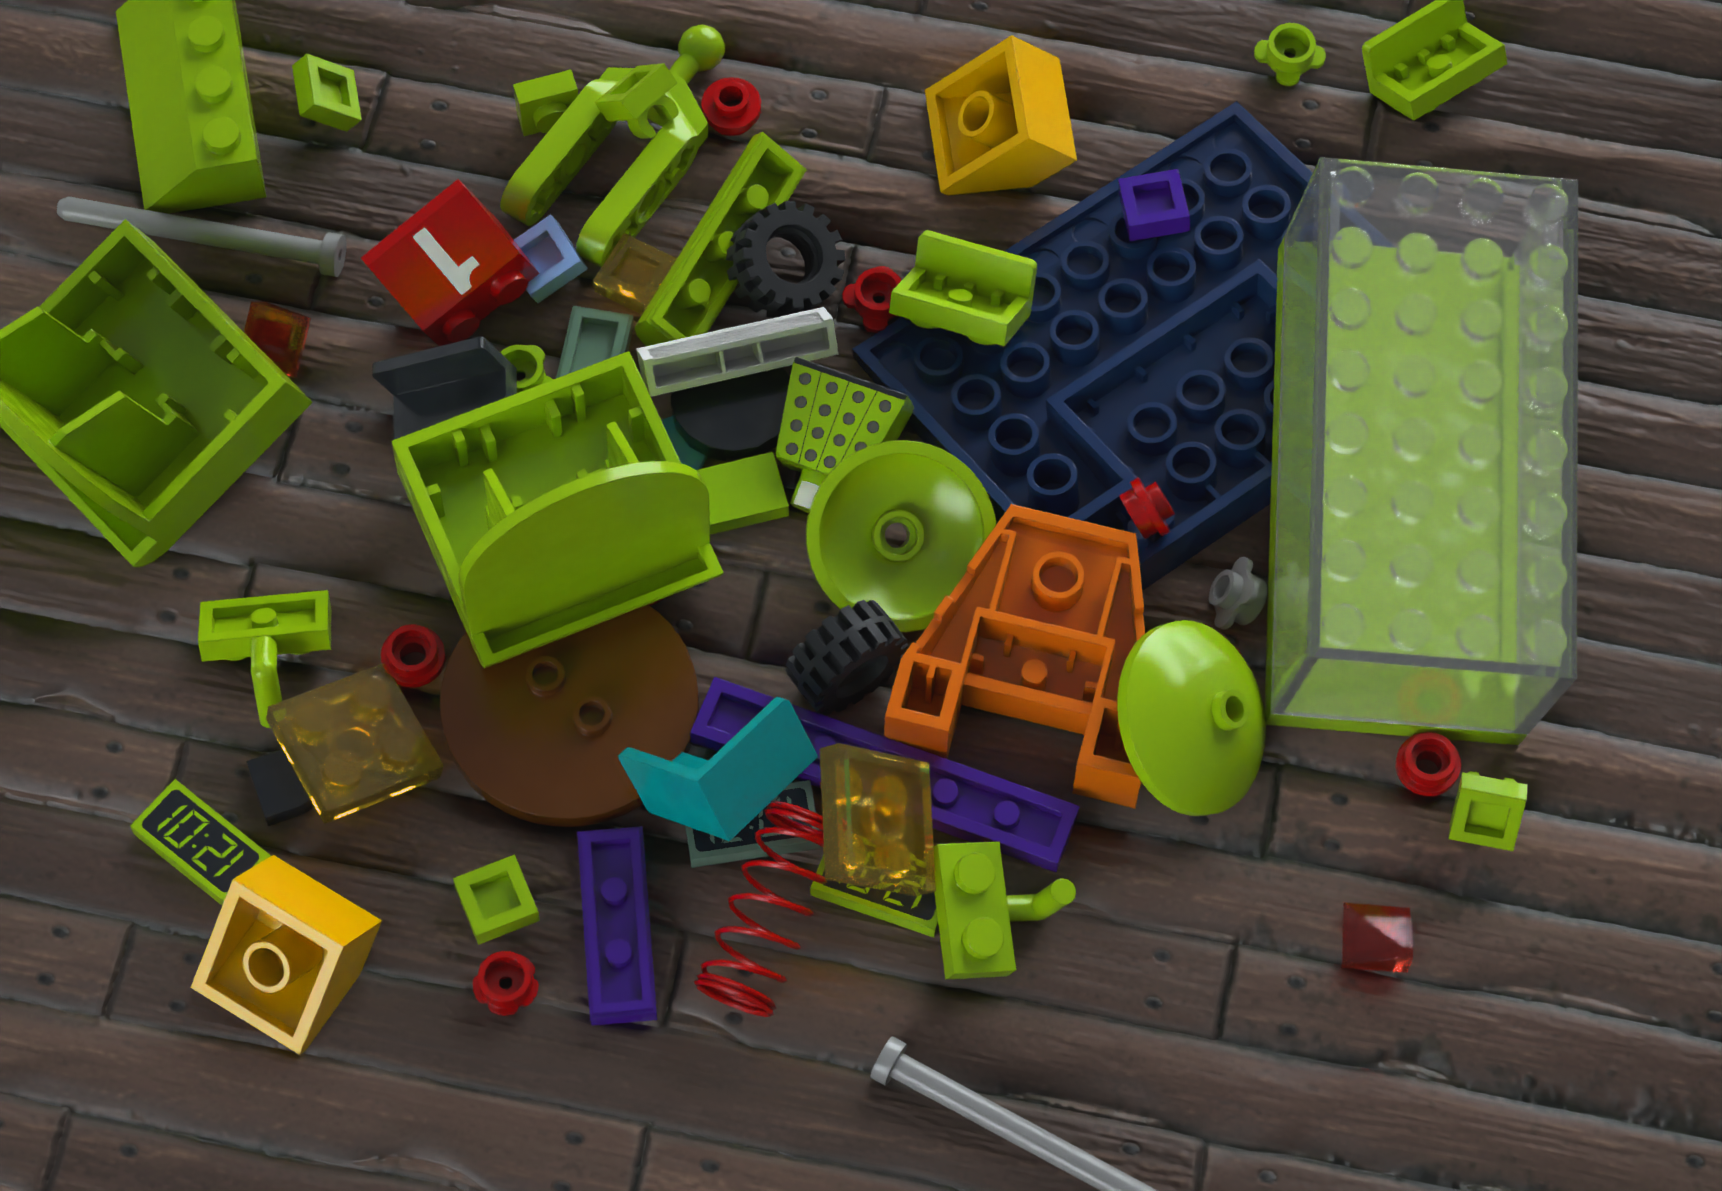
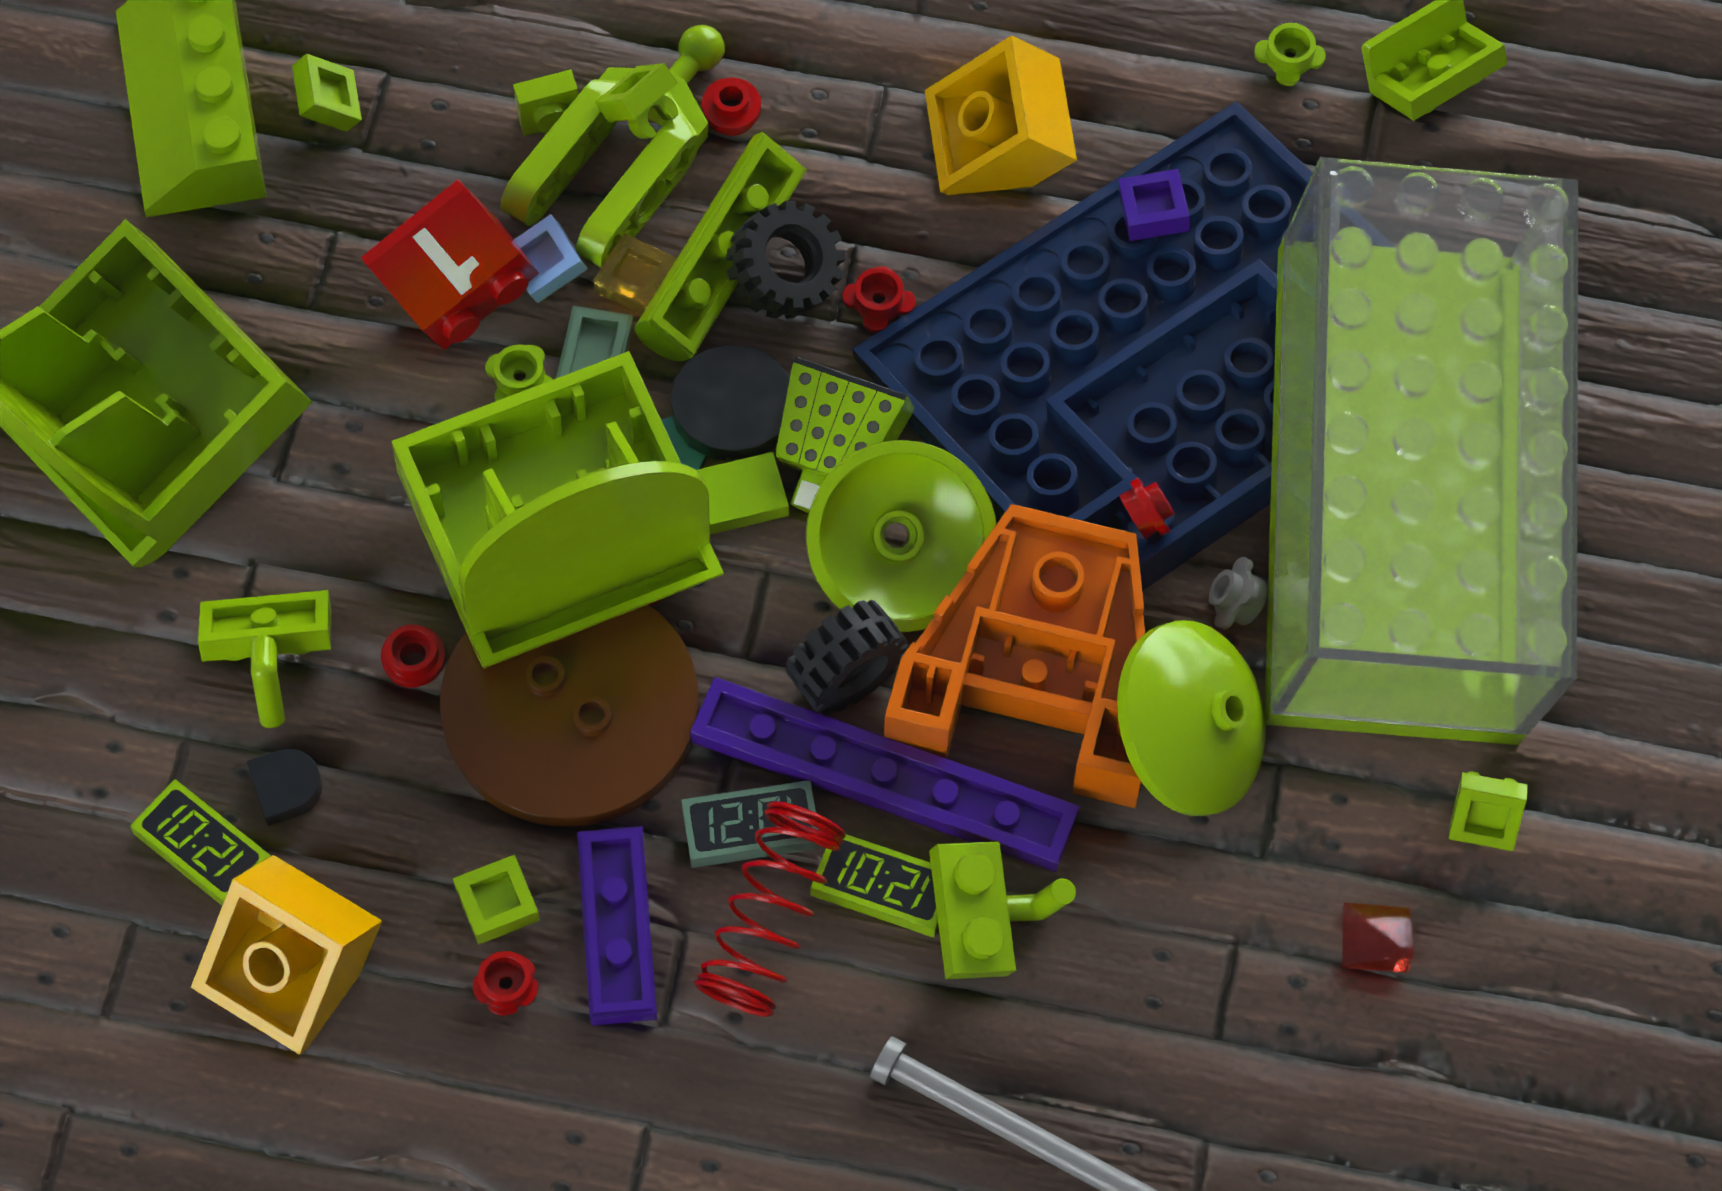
light grey bar [57,196,347,277] -> none
clear red slope [243,301,312,378] -> none
clear yellow plate [266,662,444,824] -> none
black panel [372,337,517,440] -> none
teal panel [618,697,818,841] -> none
white piece [636,307,839,397] -> none
clear yellow plate [820,743,936,896] -> none
lime bracket [889,230,1037,346] -> none
red plate [1395,732,1461,796] -> none

